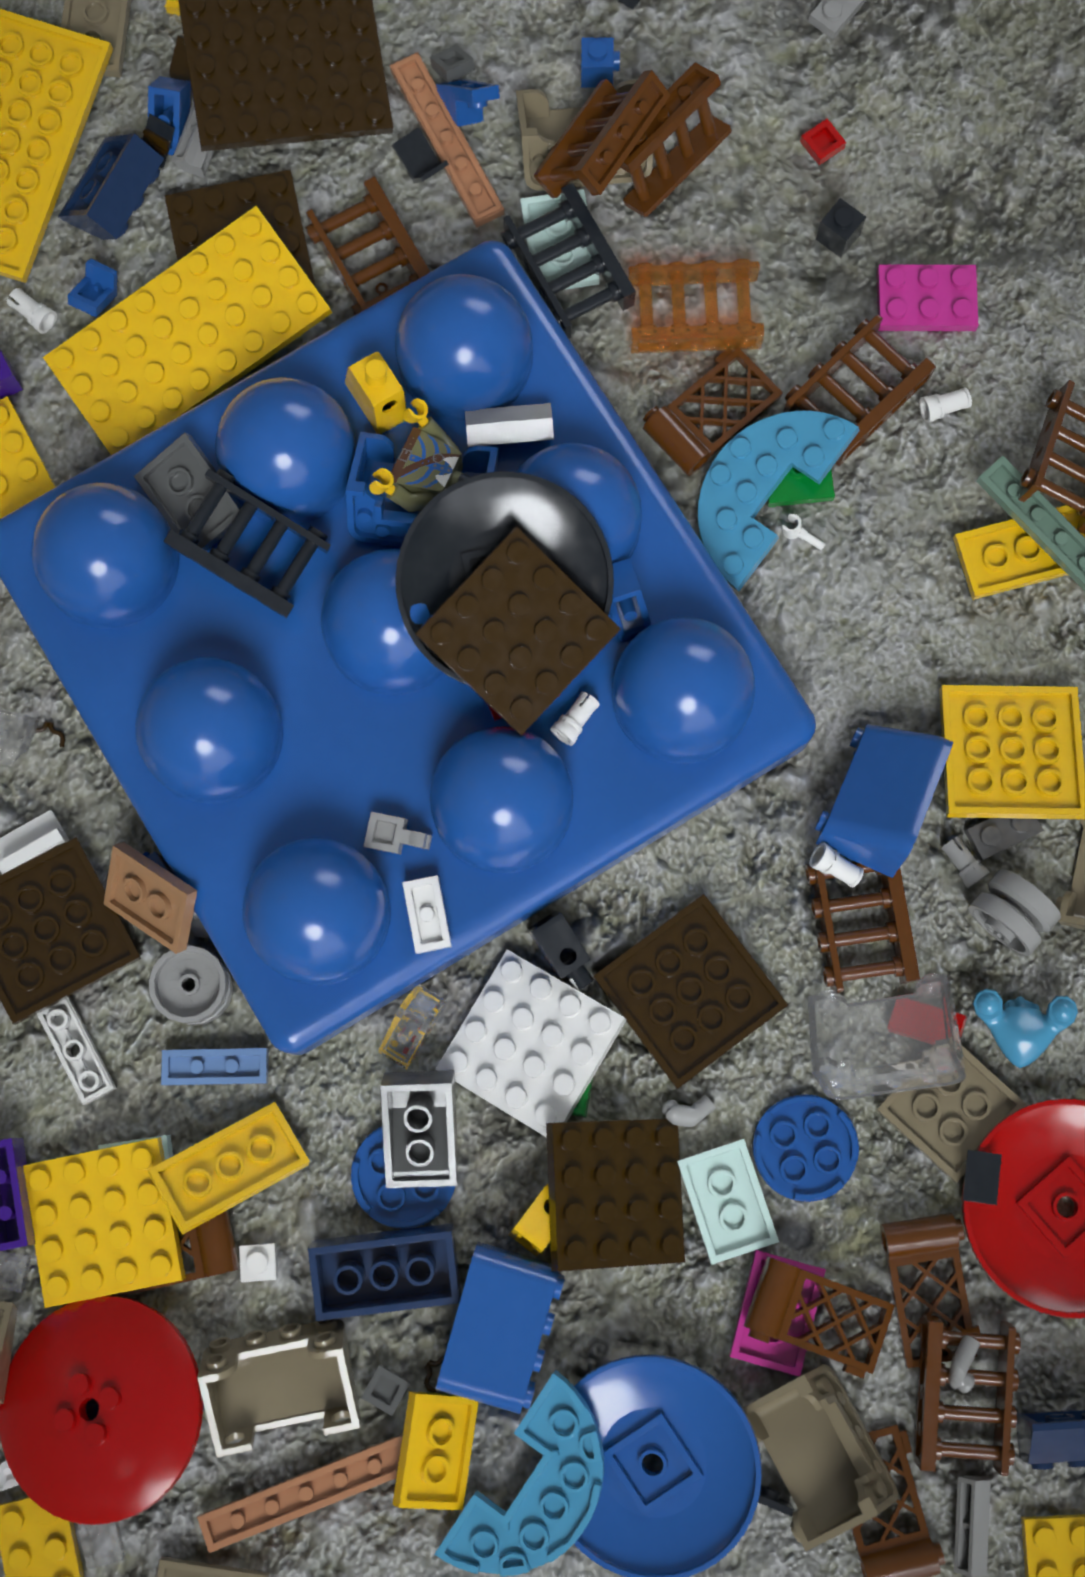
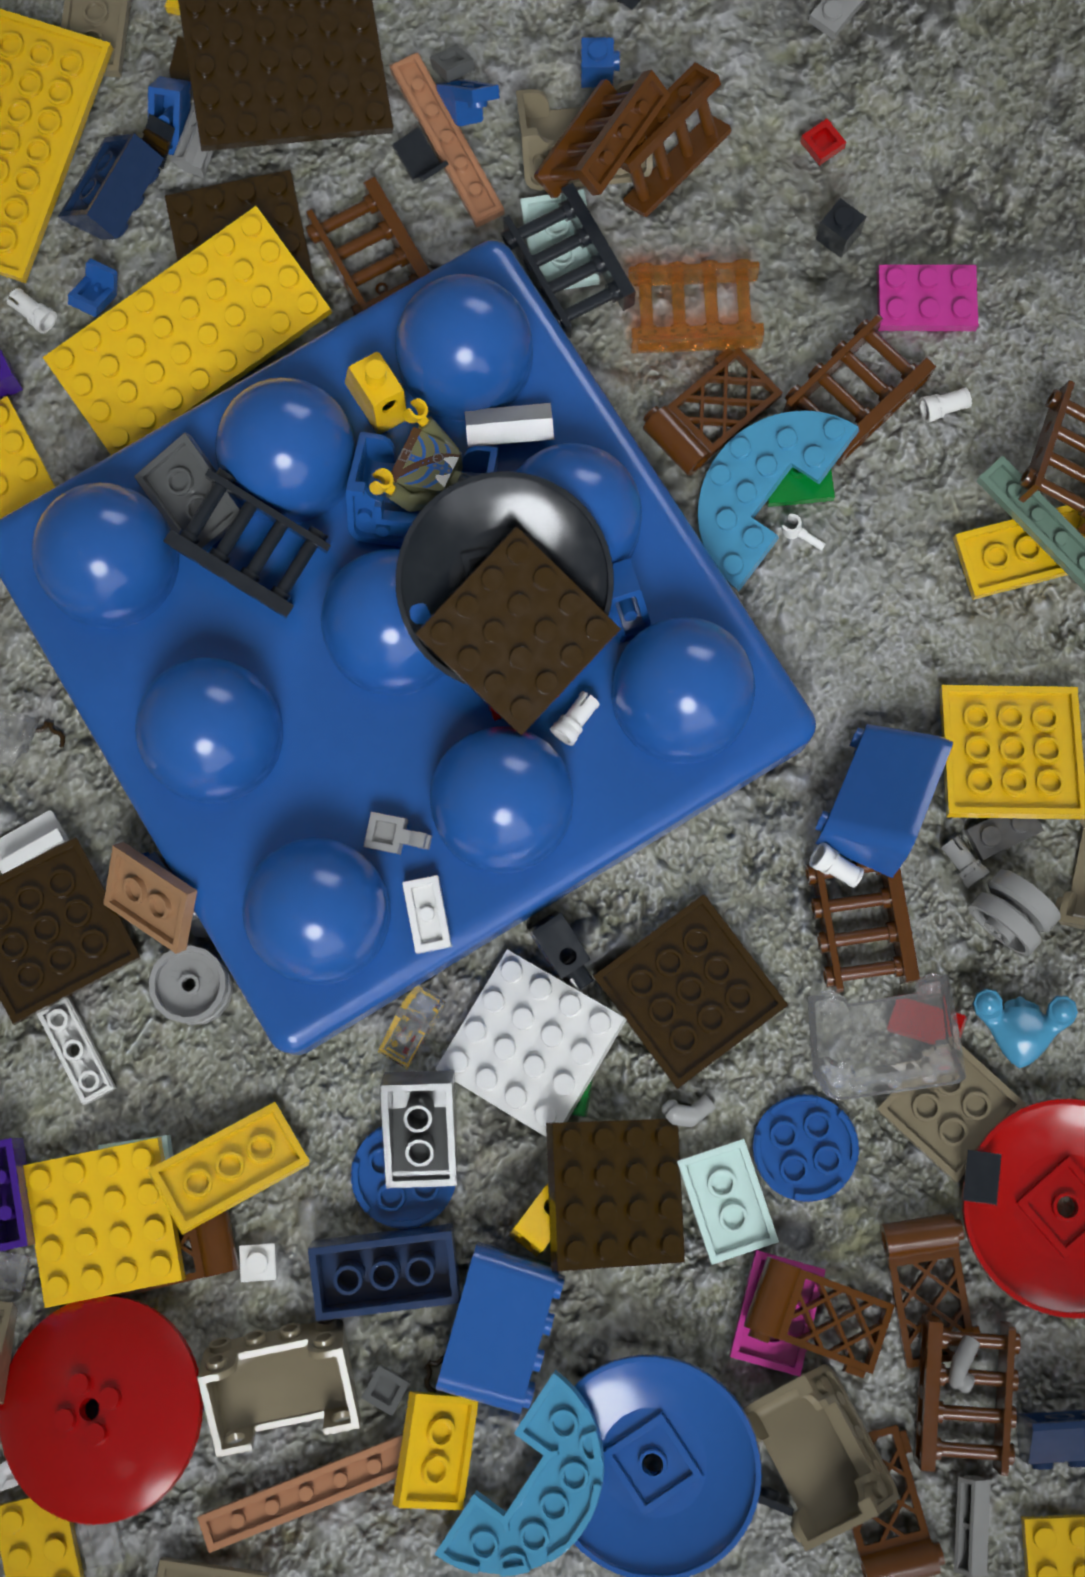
medium blue plate [161,1048,269,1086] -> none

